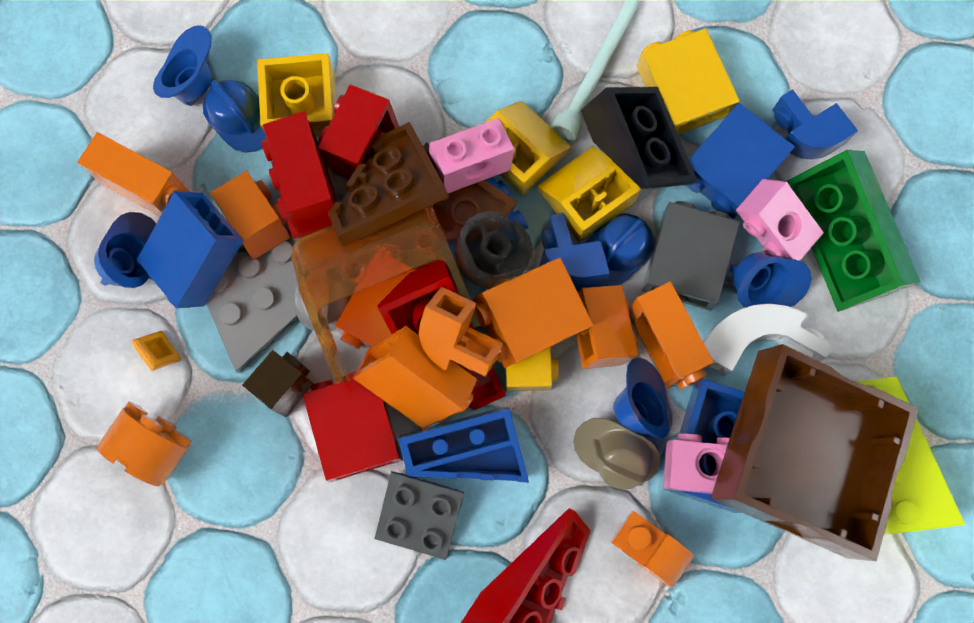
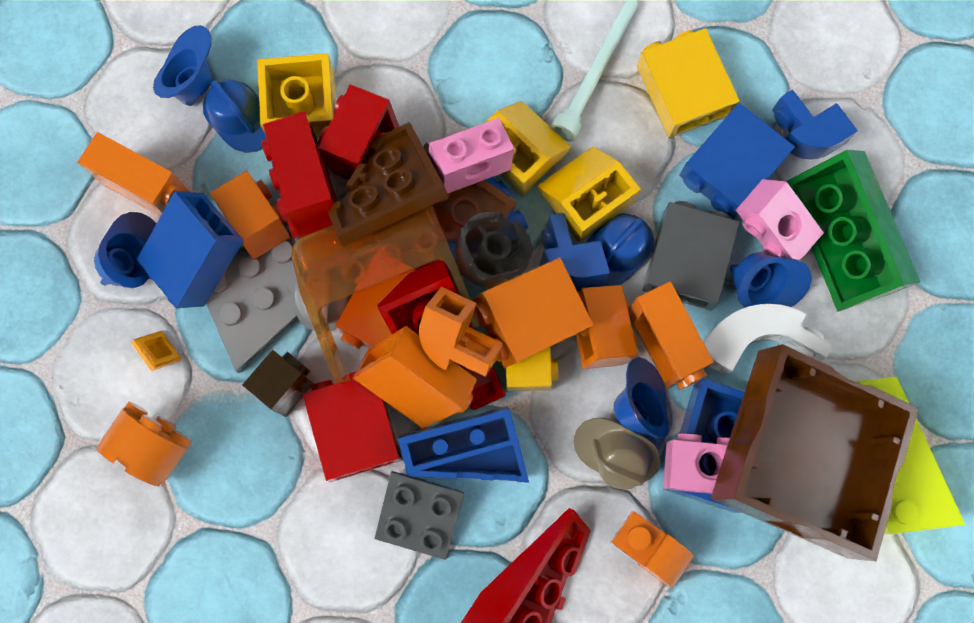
black slope [581,87,697,189] -> none

